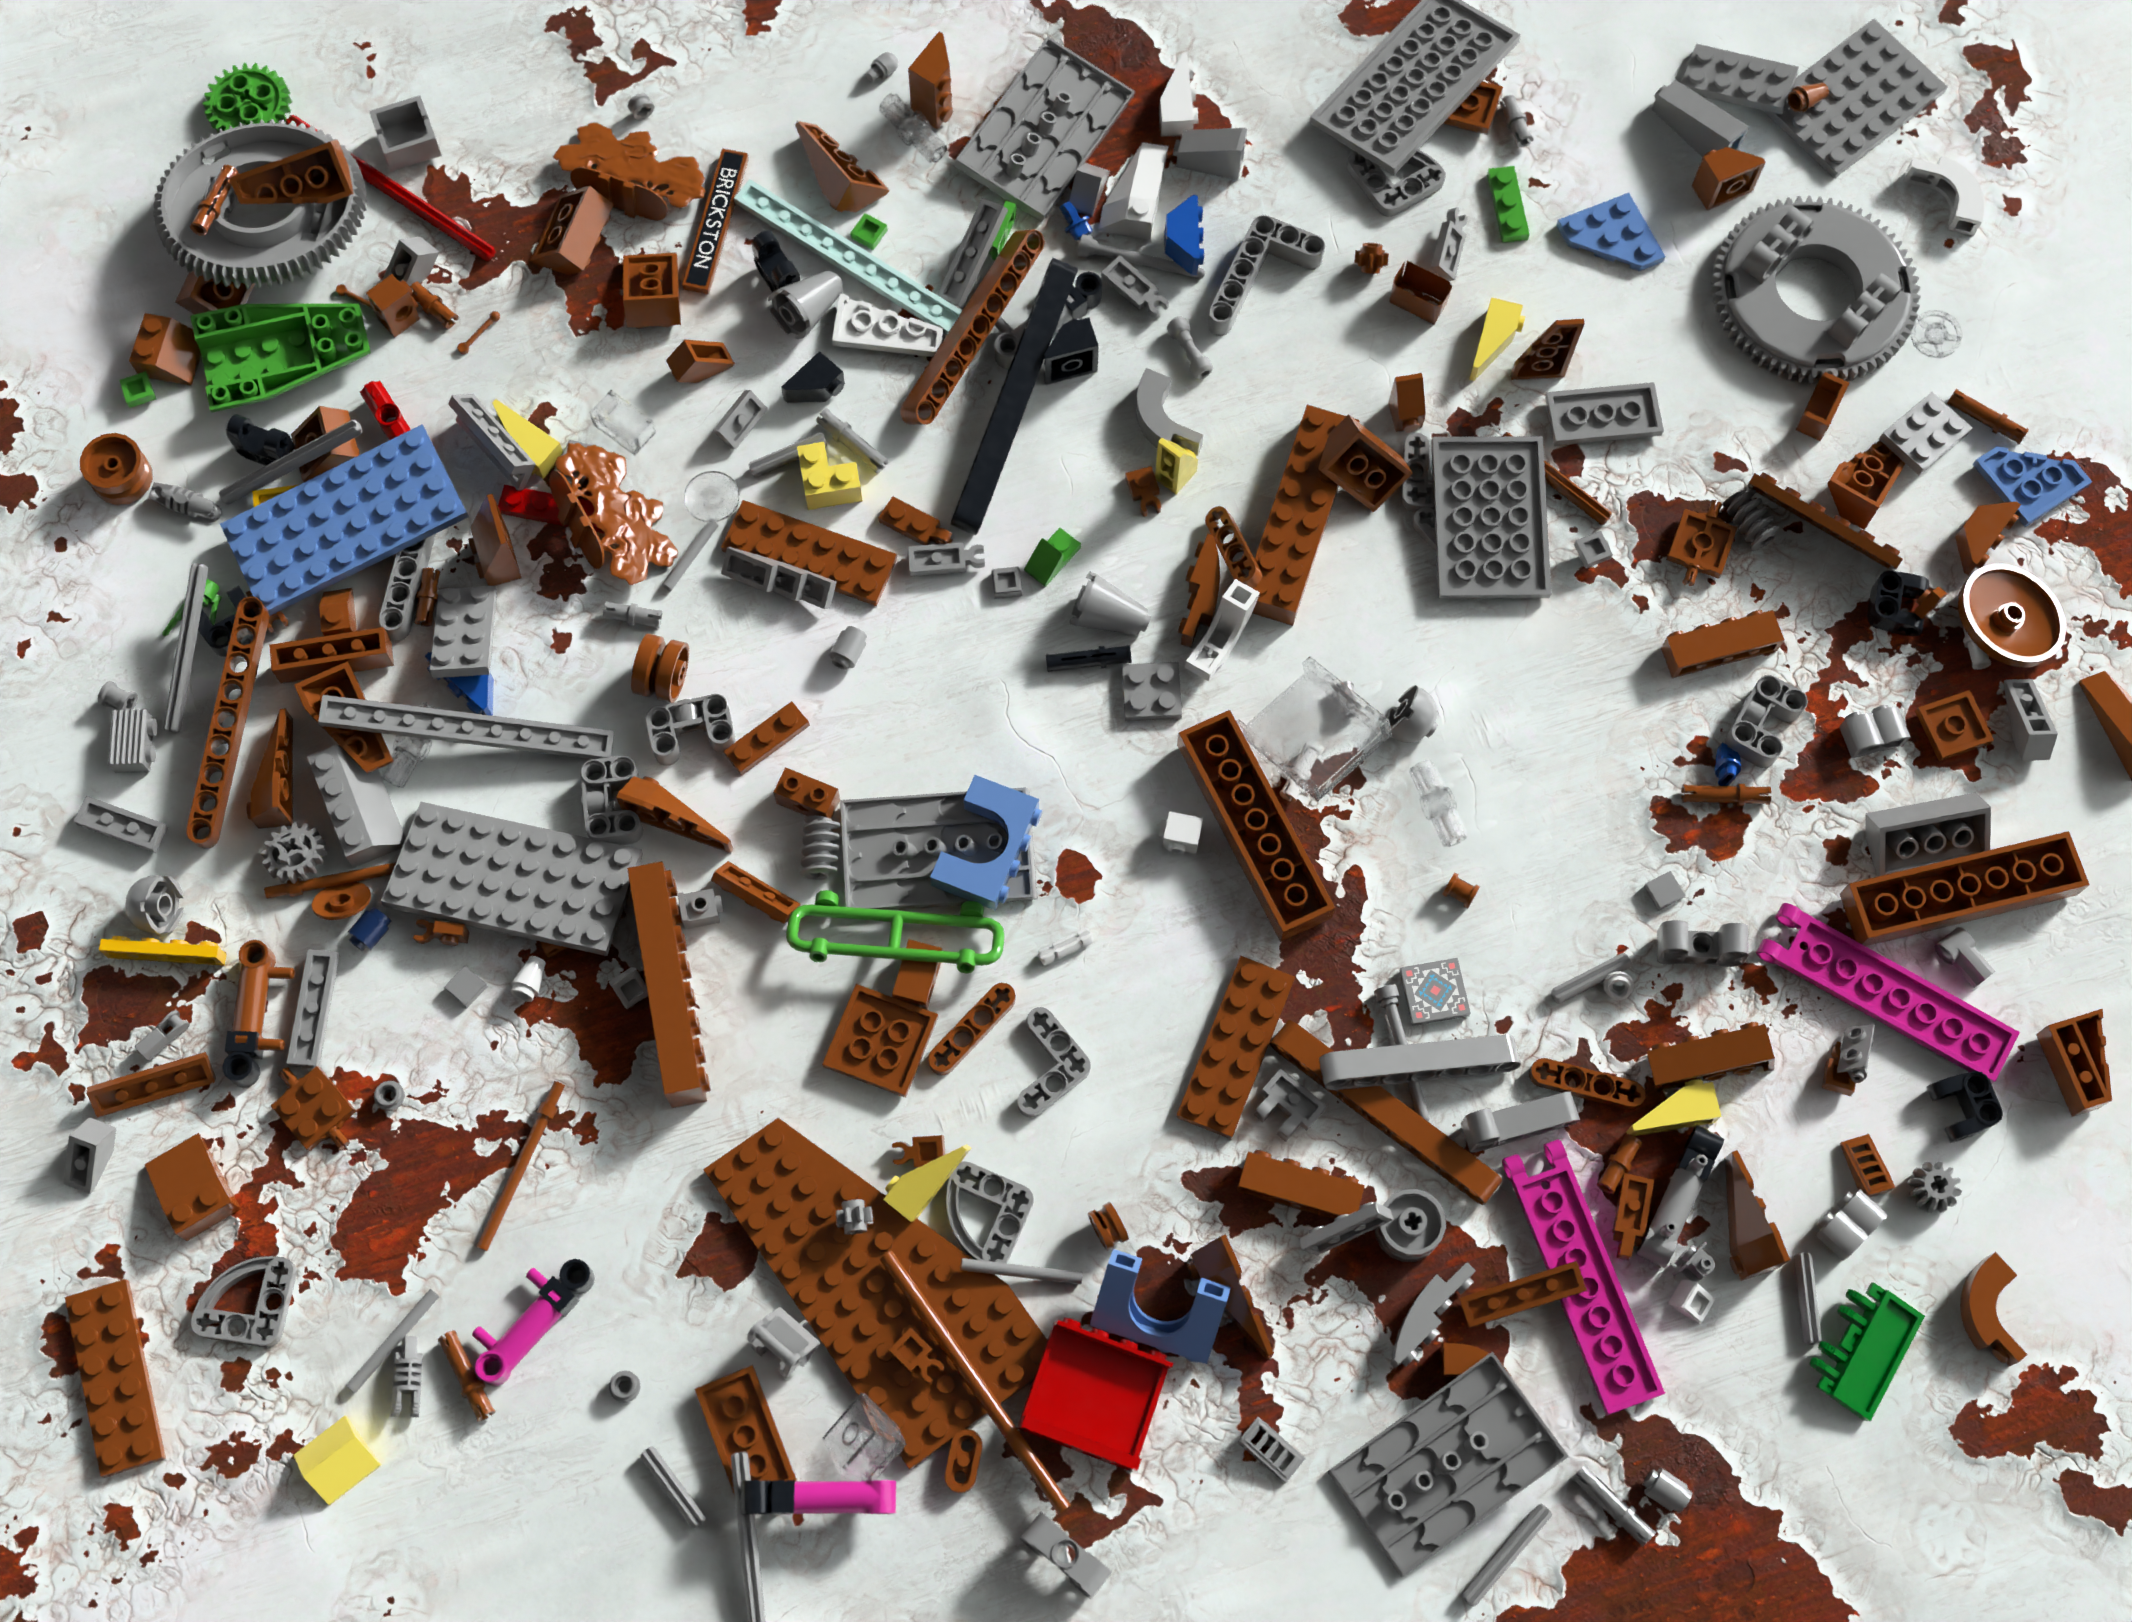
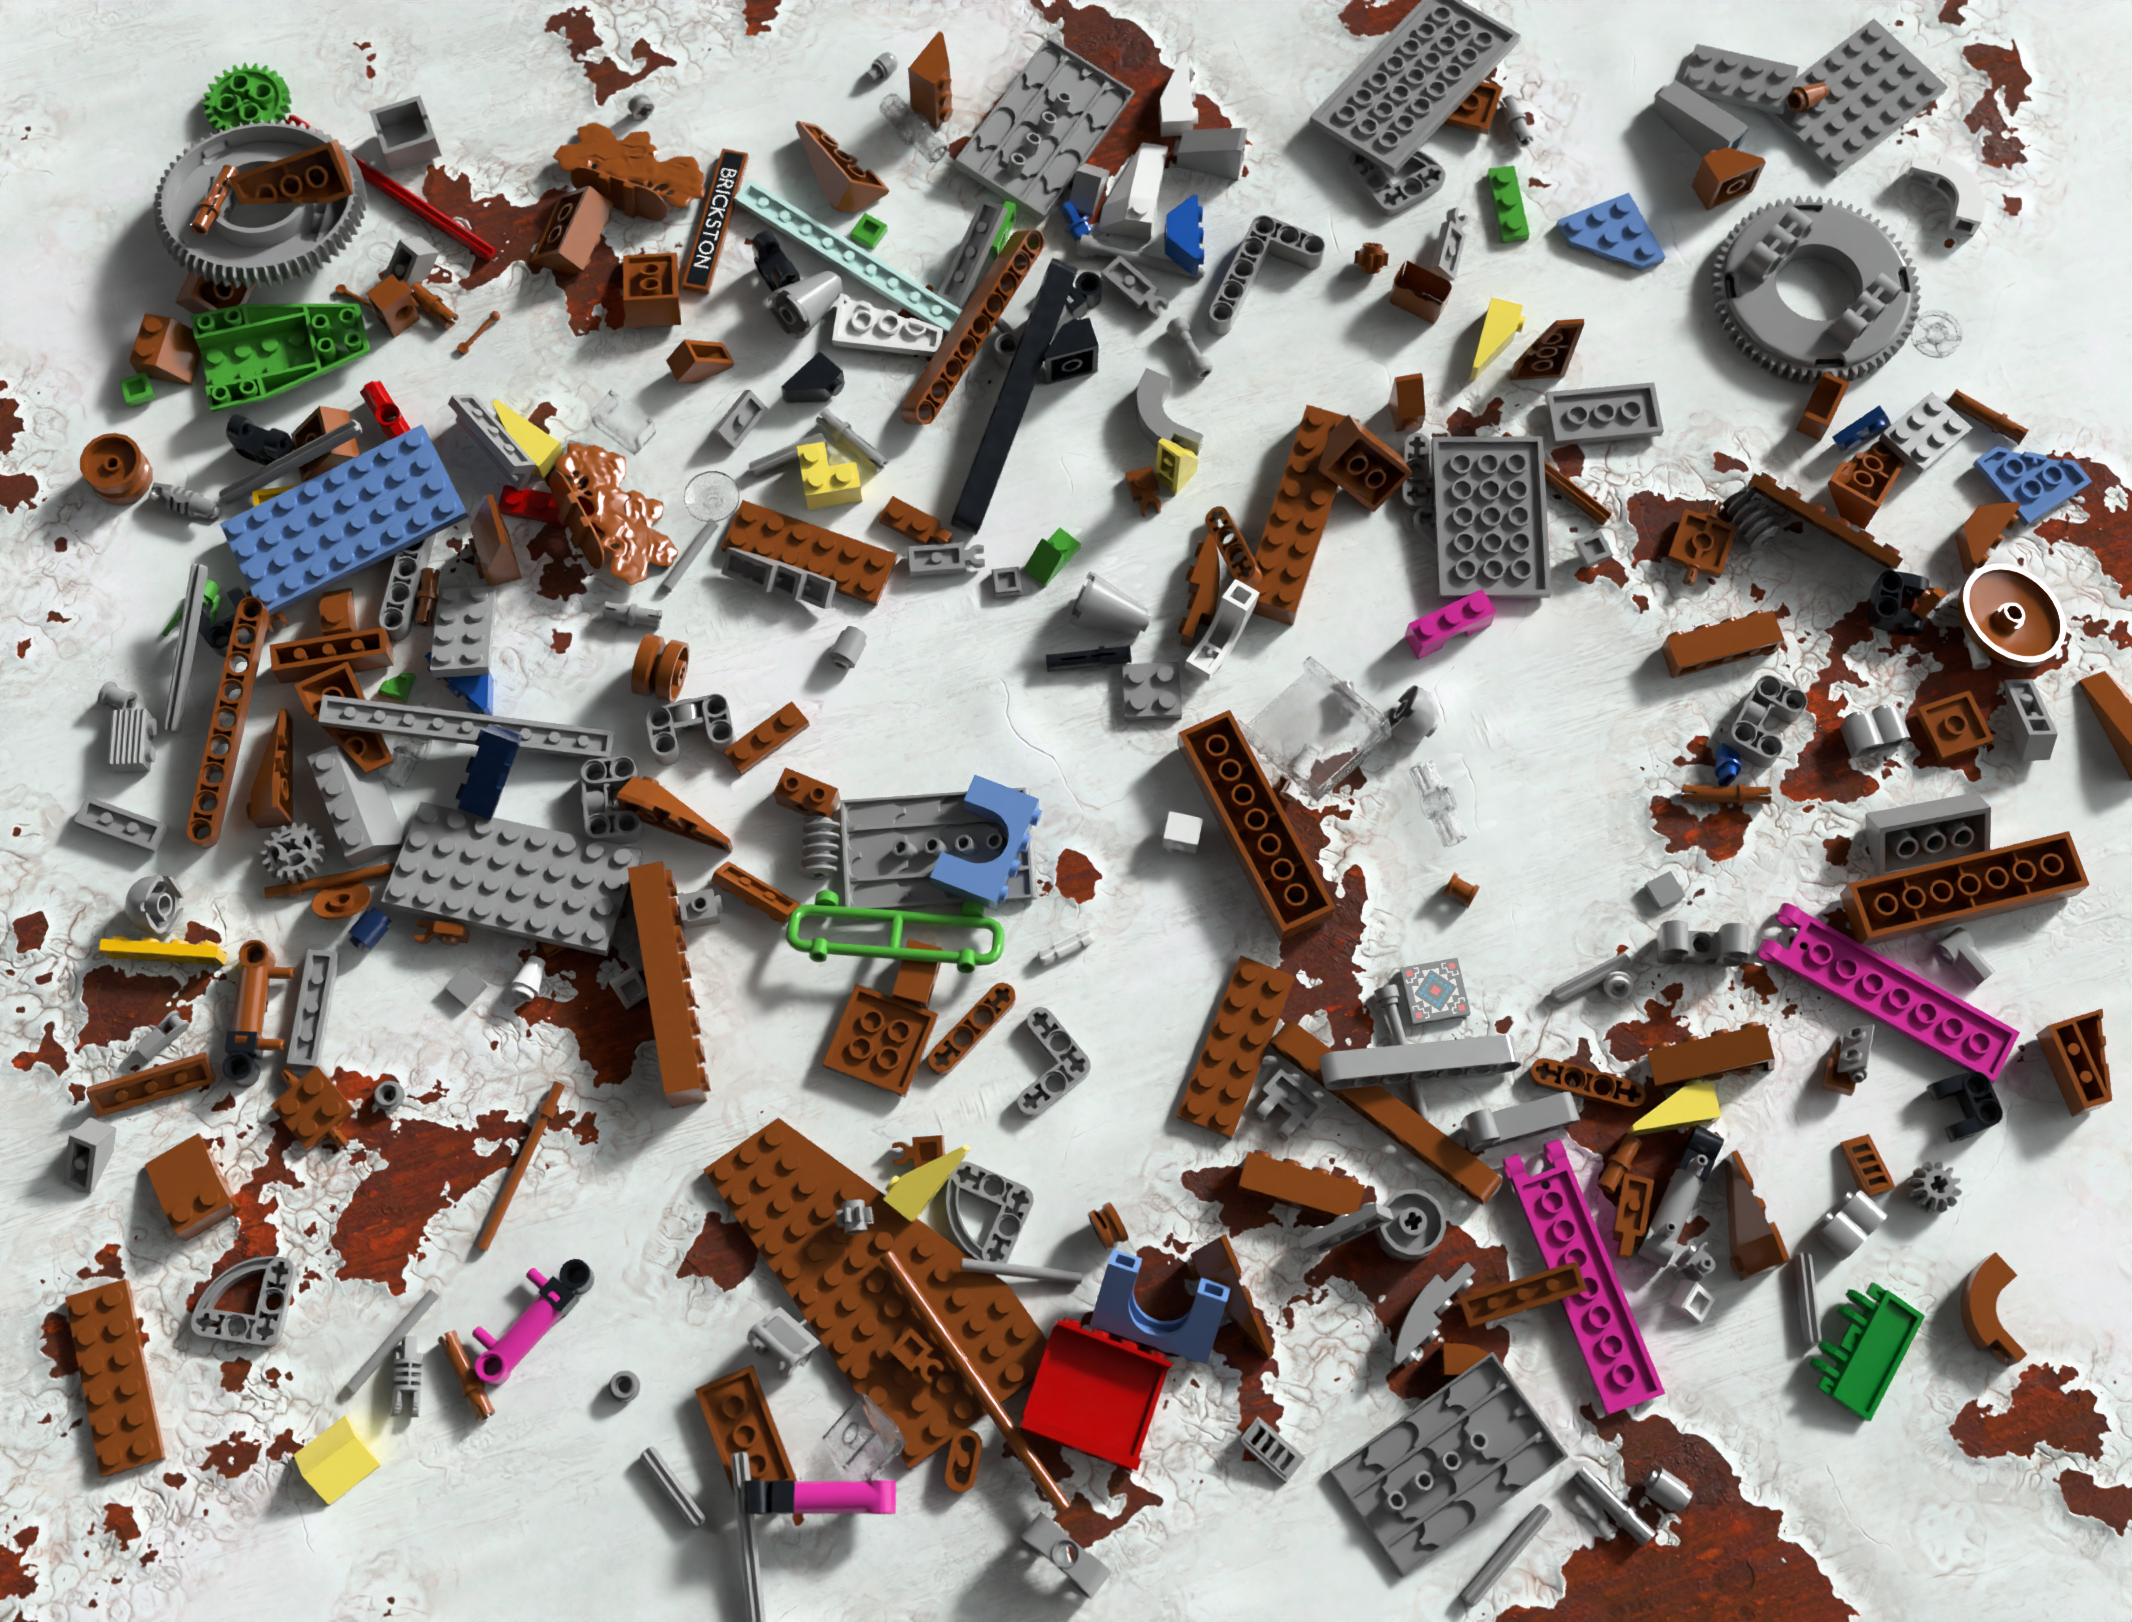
none -> bright green tile [377,673,416,703]
none -> dark blue wedge [455,724,523,820]
none -> dark pink arch [1404,589,1496,660]
none -> blue wing [1832,405,1891,452]

